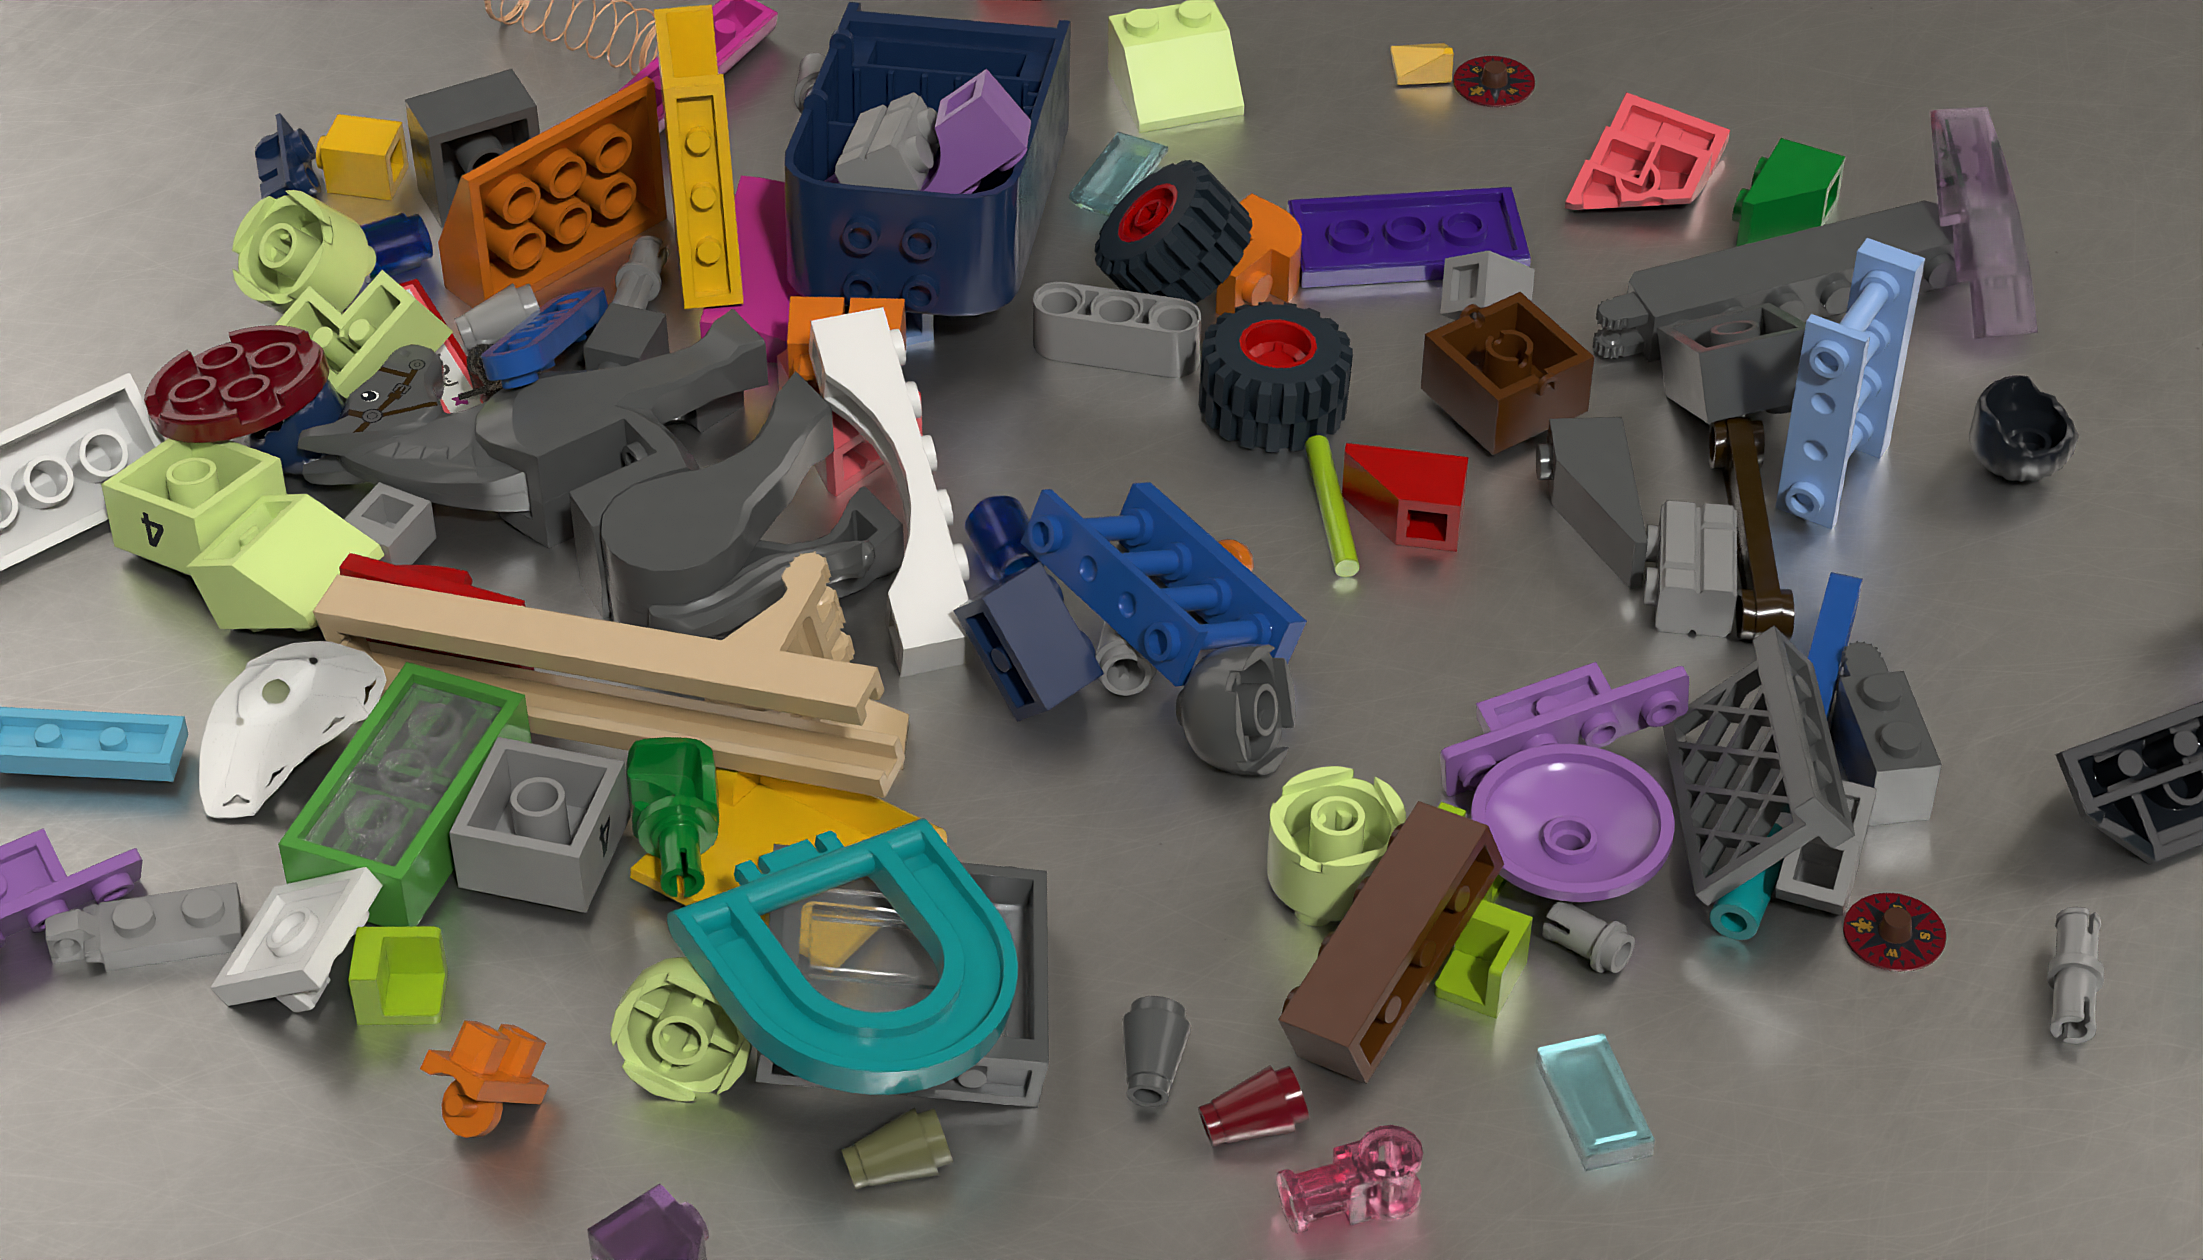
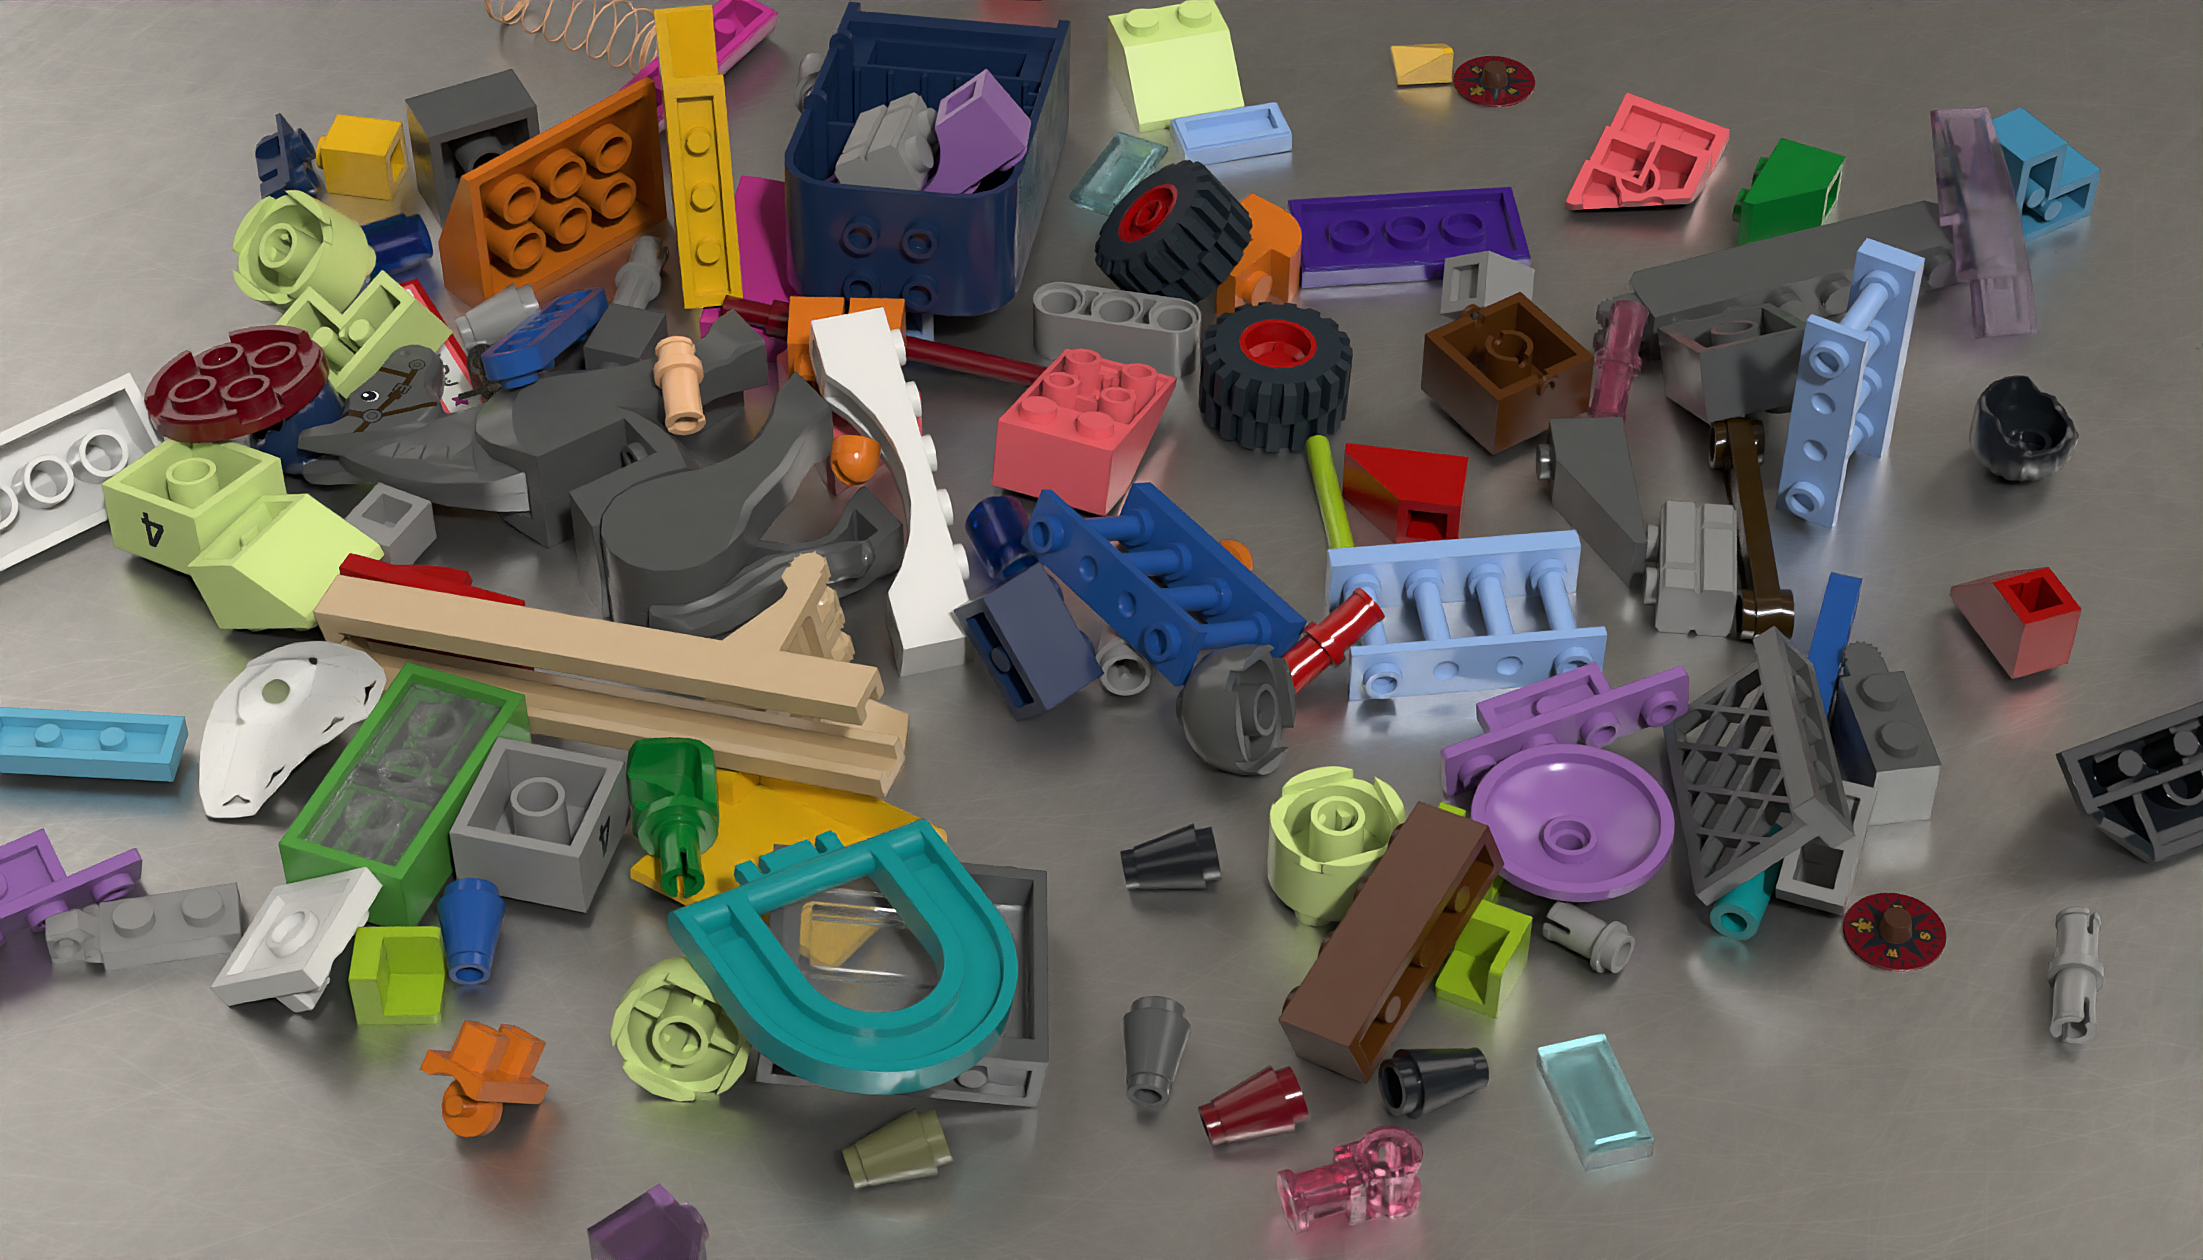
none -> blue cone [437,878,506,985]
none -> light nougat pin [653,336,706,435]
none -> dark red bar [721,295,1048,387]
none -> orange hinge [830,435,881,486]
none -> coral slope [992,348,1177,516]
none -> black cone [1120,823,1222,891]
none -> light blue tile [1170,102,1292,165]
none -> red pin [1281,588,1385,695]
none -> light blue fence [1325,530,1607,701]
none -> black cone [1378,1047,1489,1119]
none -> clear pink pin [1587,300,1649,424]
none -> slope [1949,567,2082,679]
none -> dark azure brick [1960,107,2101,252]

